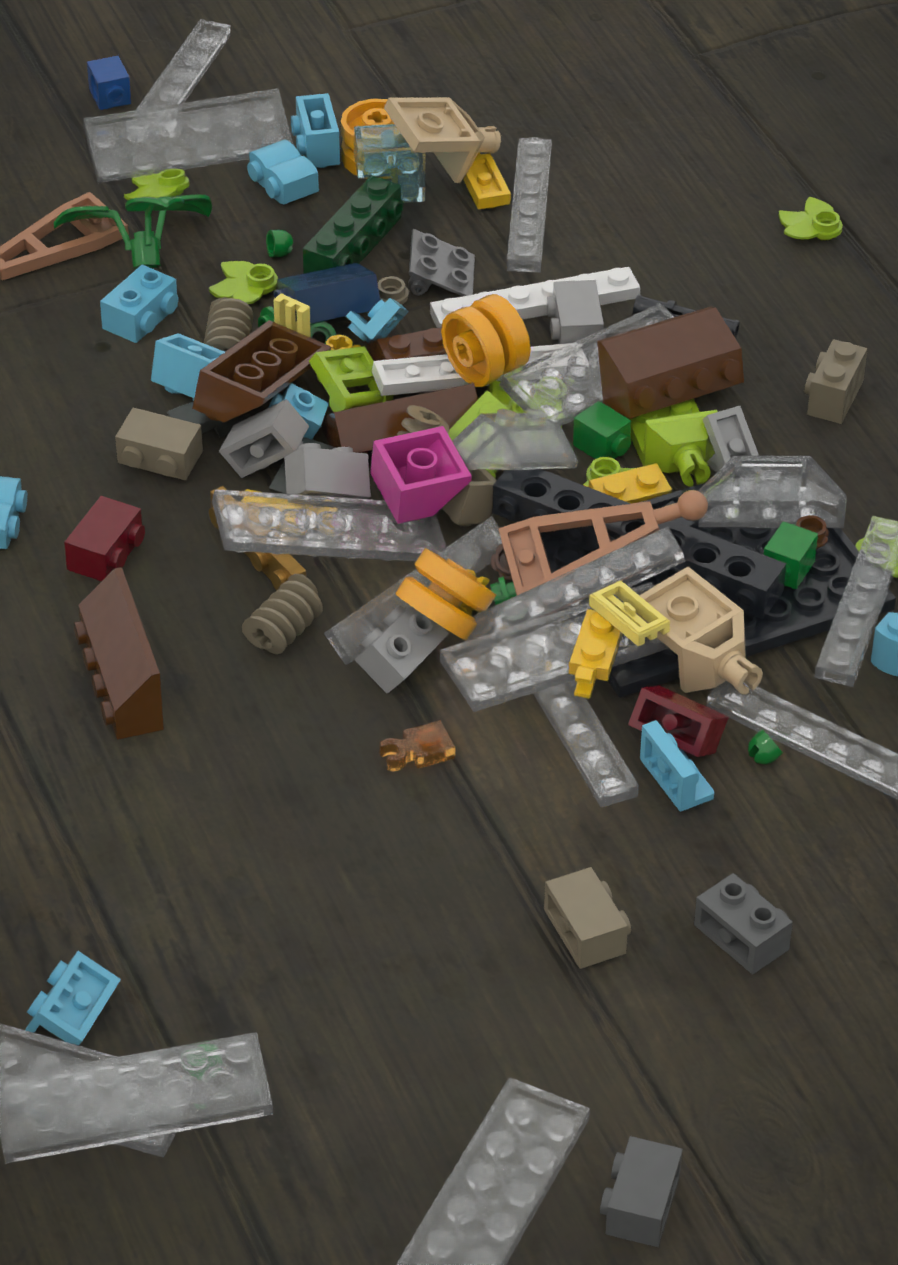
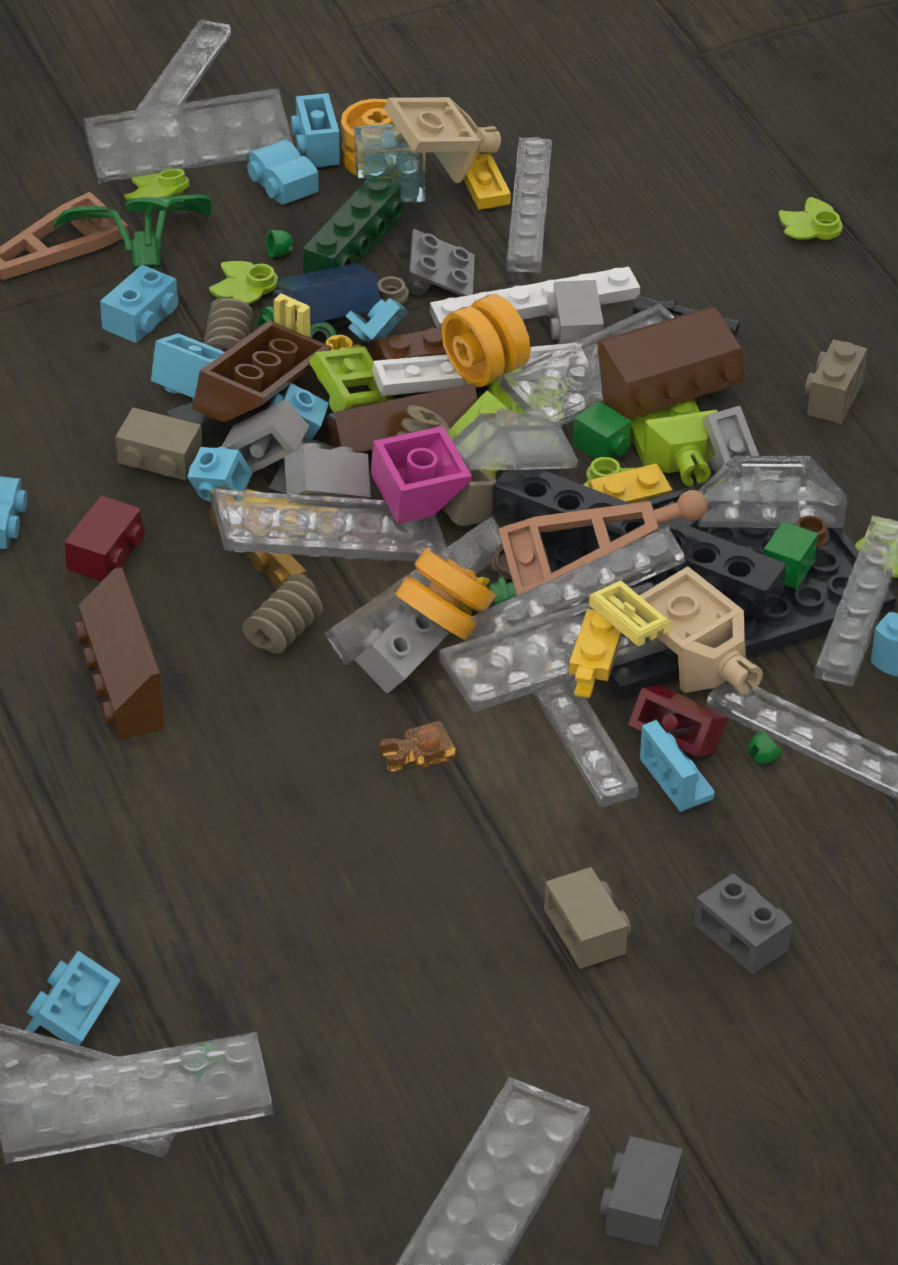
blue brick [87,56,131,110] -> none
none -> medium azure brick [187,447,253,502]

